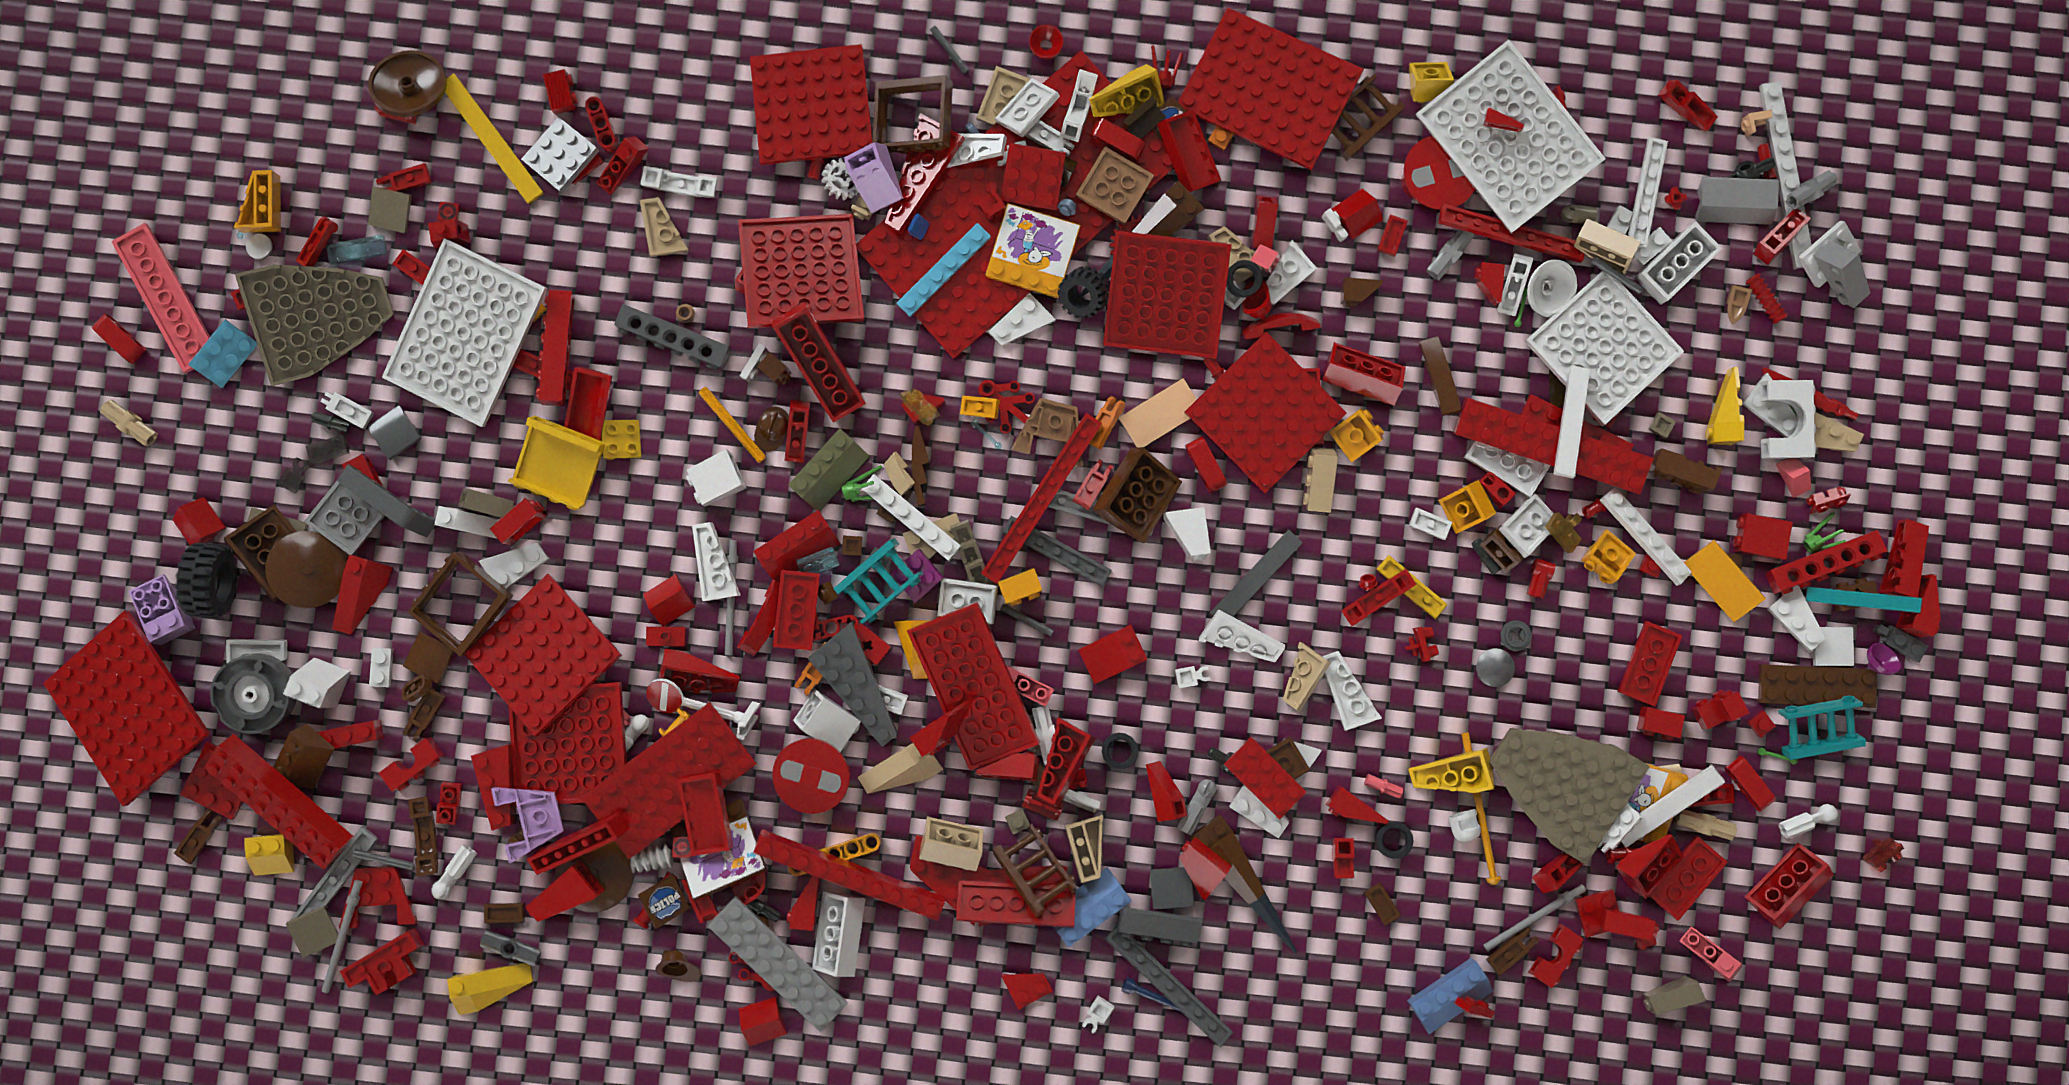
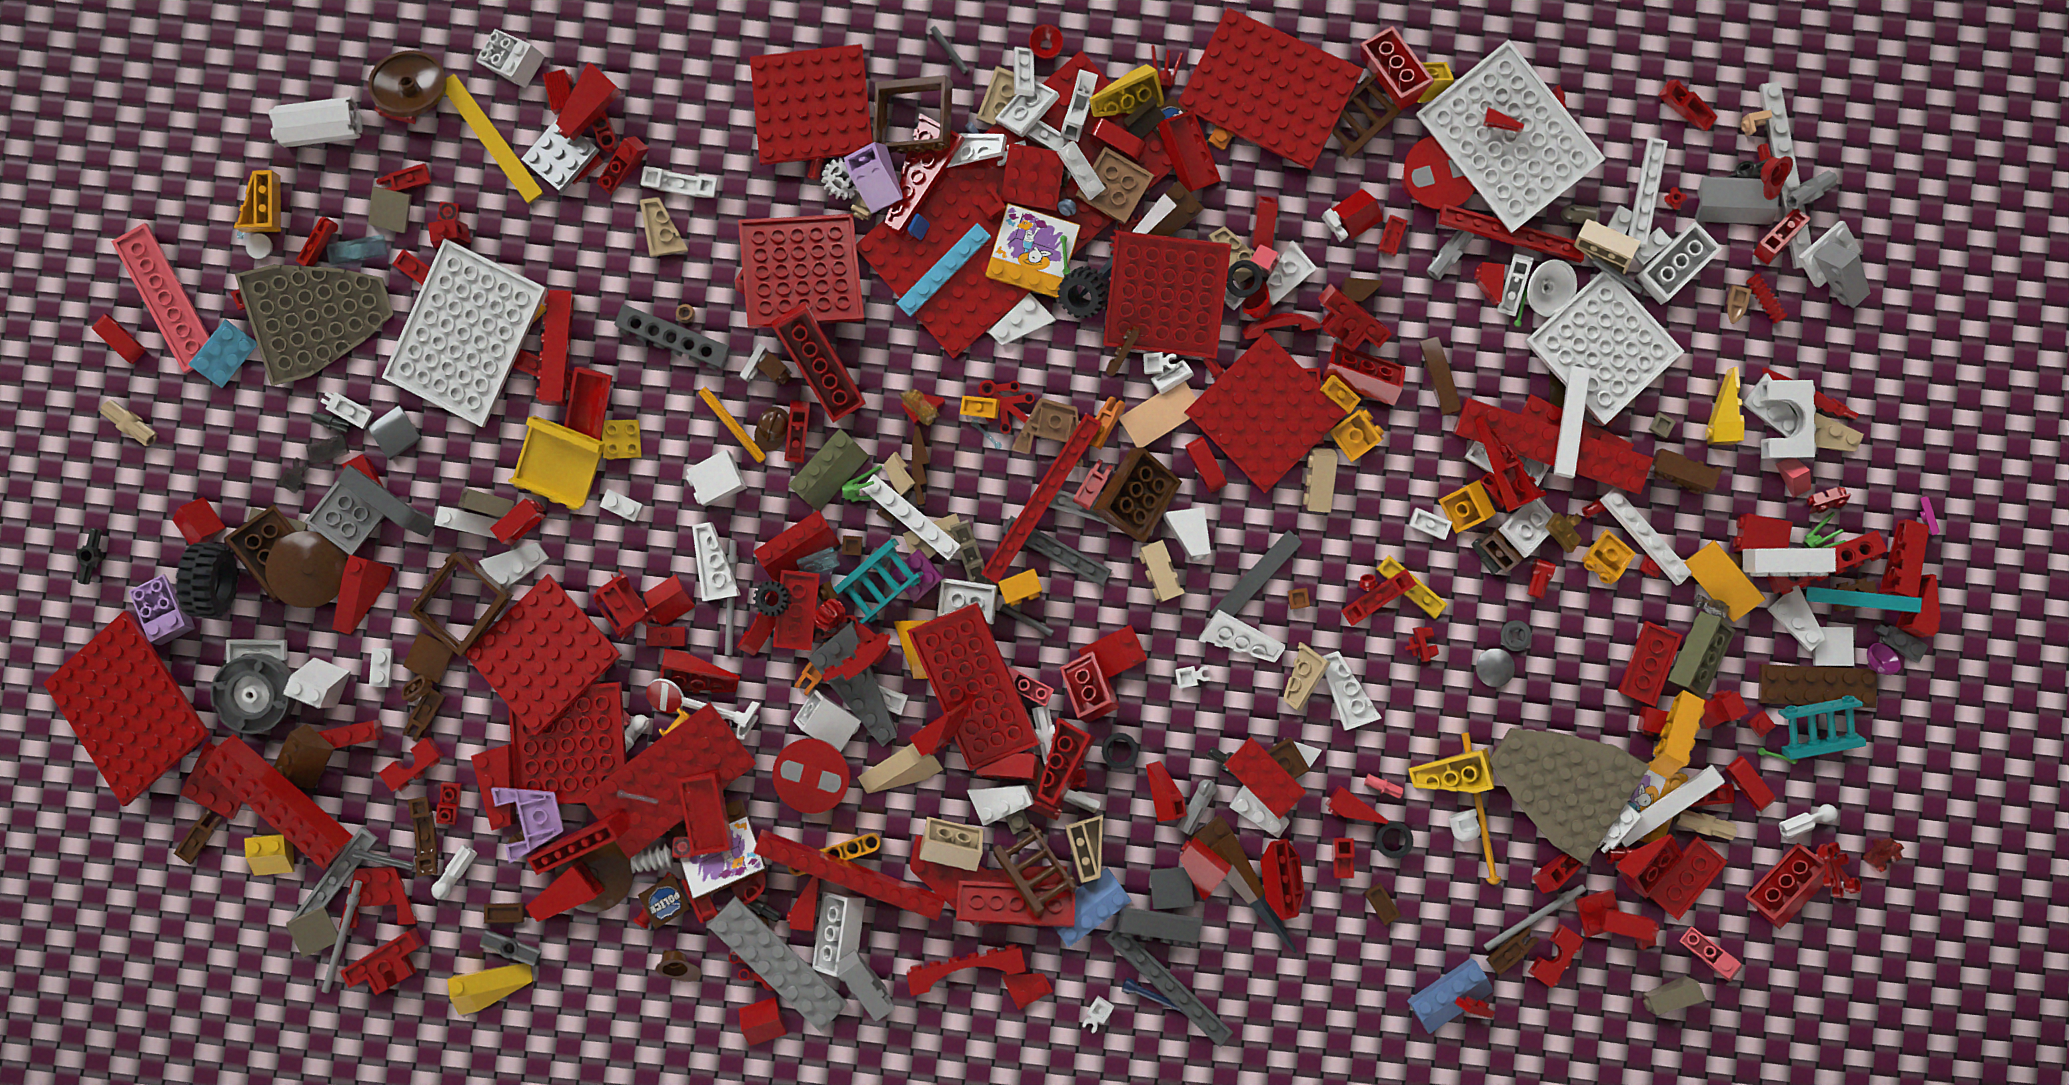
none -> pearl dark grey axle [76,528,103,585]
none -> white brick [269,97,363,147]
none -> white slope [476,29,545,88]
none -> red slope [556,61,621,142]
none -> red animal [593,569,657,641]
none -> white plate [600,489,644,522]
none -> clear light blue hinge [617,790,659,804]
none -> black tyre [753,581,791,616]
none -> red gear [813,598,846,631]
none -> red slope [822,632,891,682]
none -> light grey wedge [836,950,895,1022]
none -> red arch [906,944,1026,996]
none -> white wing [967,785,1035,826]
none -> white plate [1013,47,1035,96]
none -> white plate [1057,140,1106,200]
none -> bright green hinge [1060,235,1070,275]
none -> red slope [1060,651,1120,724]
none -> reddish brown hinge [1106,326,1140,376]
none -> tan wedge [1138,540,1185,603]
none -> white plate [1144,352,1177,374]
none -> white tile [1151,360,1194,395]
none -> red wedge [1260,839,1305,920]
none -> dark orange plate [1287,588,1310,610]
none -> red piece [1318,283,1392,352]
none -> light orange plate [1320,375,1361,414]
none -> red slope [1360,26,1434,111]
none -> red wedge [1475,415,1547,512]
none -> light orange wedge [1648,690,1705,779]
none -> olive slope [1668,611,1736,699]
none -> clear smoke plate [1693,594,1730,620]
none -> white brick [1743,548,1836,576]
none -> red piece [1760,156,1793,200]
none -> red plant [1817,842,1861,898]
none -> dark pink plate [1919,496,1940,535]

